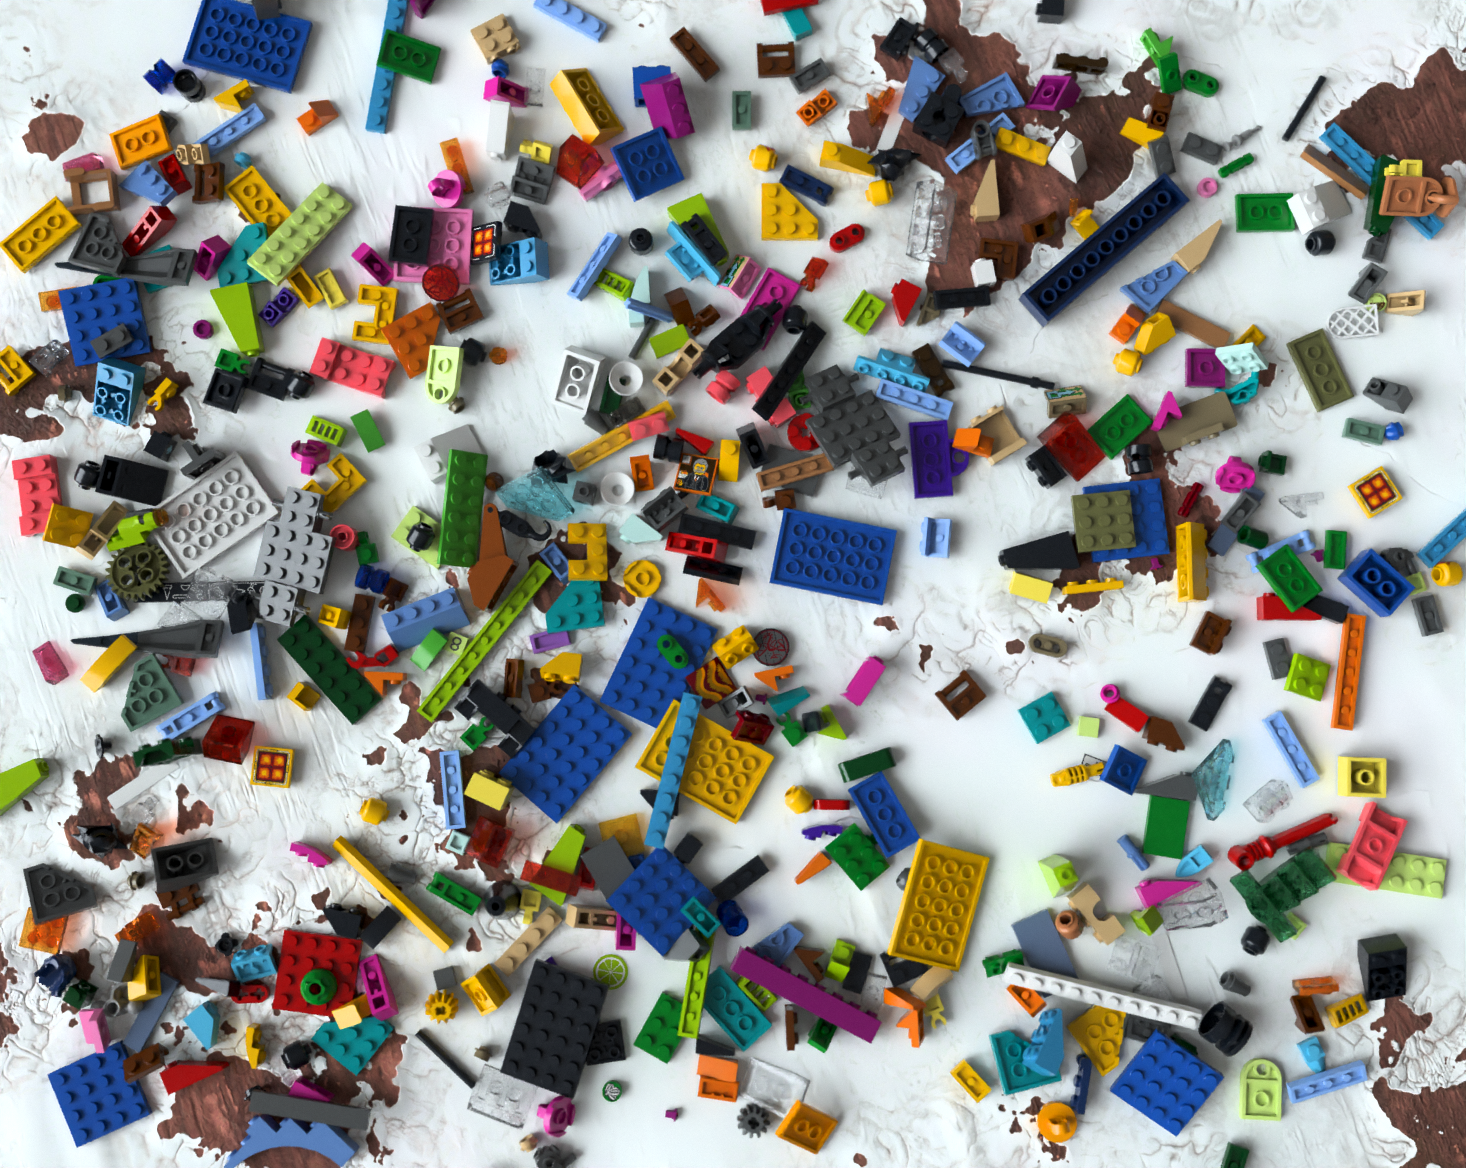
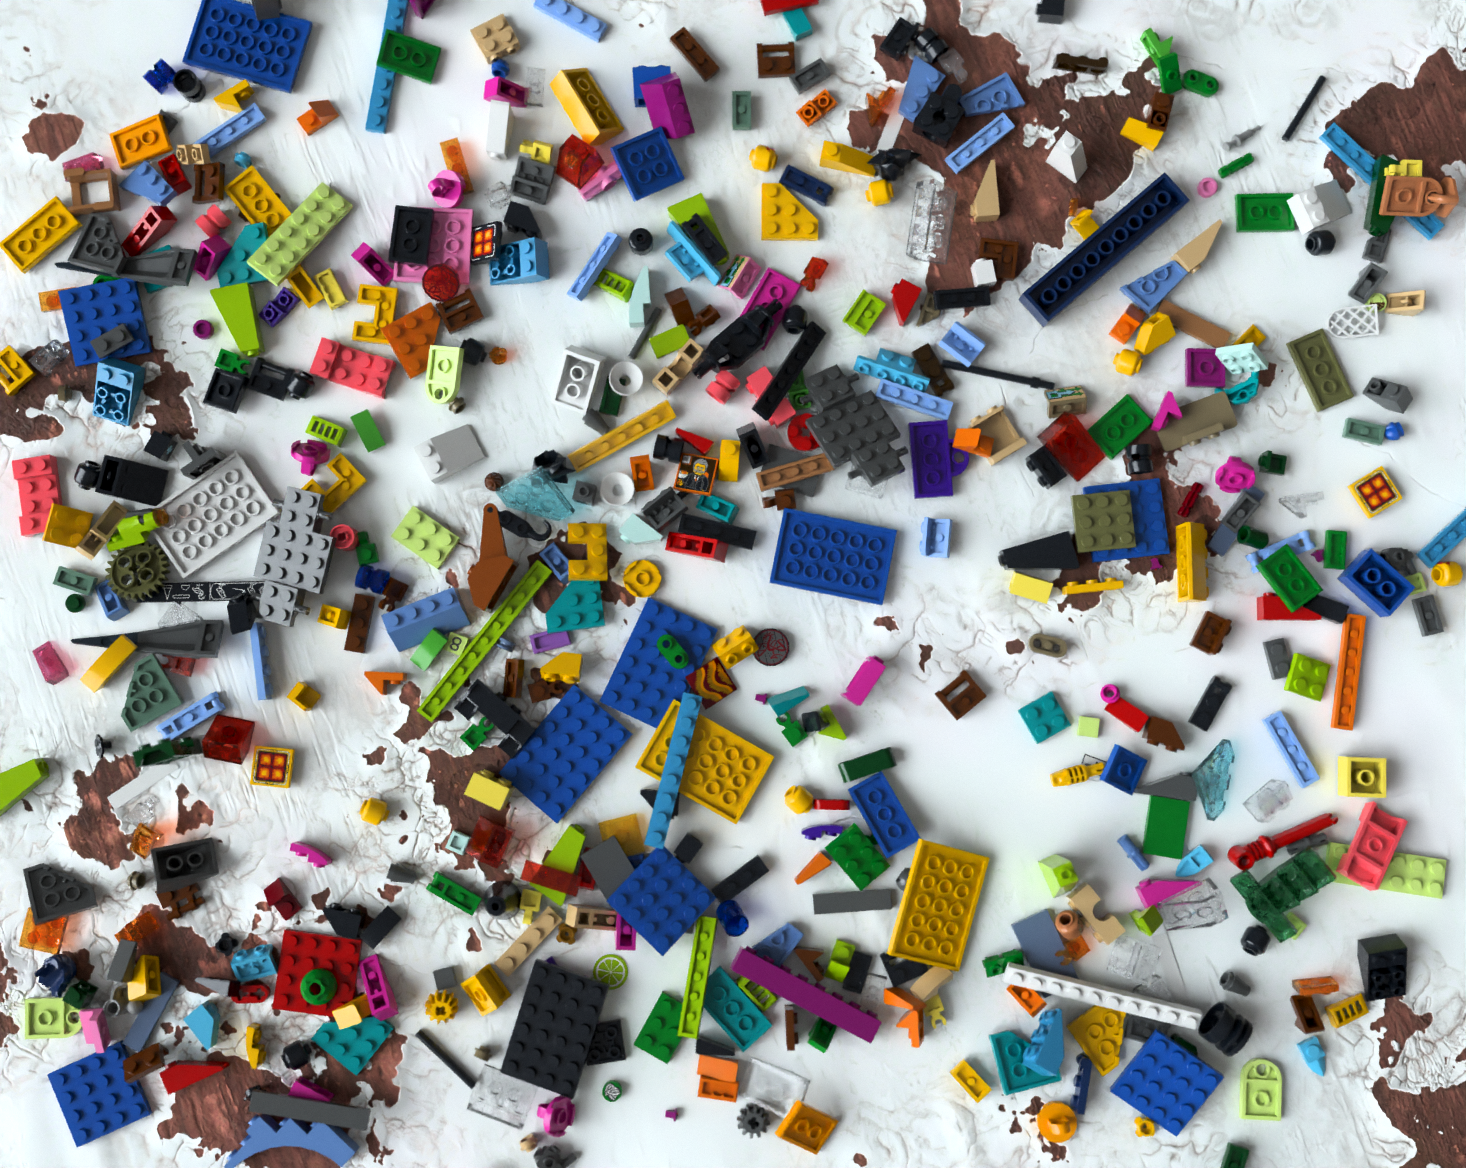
black hair [70,823,128,859] -> none
yellow plate [147,377,179,412] -> none
clear plate [183,566,238,620] -> none
dark green plate [277,615,383,725] -> none
yellow tile [332,835,454,953] -> none
red piece [346,643,400,669] -> none
black head [406,522,435,552] -> none
bright green plate [437,449,488,568] -> none
light blue plate [439,750,467,830] -> none
clear smoke leg [607,396,646,428] -> none
light blue axle [624,297,674,323] -> none
coral plate [627,411,669,441] -> none
slope [662,929,711,962] -> none
teal slope [680,896,722,938] -> none
black plate [683,555,743,586] -> none
clear orange slope [696,578,726,613] -> none
dark grey slope [717,685,754,719] -> none
dark red bracket [731,710,774,745] -> none
orange slope [754,665,794,692] -> none
red plate [829,224,865,253] -> none
dark grey piece [970,120,997,160] -> none
yellow plate [994,127,1051,166] -> none
reddish brown slope [1021,211,1061,243] -> none
magenta slope [1025,75,1082,111] -> none
dark grey plate [1147,135,1176,178] -> none
dark grey plate [1180,132,1224,165] -> none
light blue plate [1286,1060,1367,1104] -> none
medium nougat tile [1300,143,1370,200] -> none
none -> yellowish green tile [25,997,85,1039]
none -> coral wheel [195,204,232,238]
none -> dark red slope [264,877,303,921]
none -> sand blue bush [497,637,516,652]
none -> pearl gold plate [556,923,578,945]
none -> dark grey tile [813,889,892,915]
none -> clear orange plate [1055,935,1090,966]
none -> yellow plate [1134,1117,1155,1137]

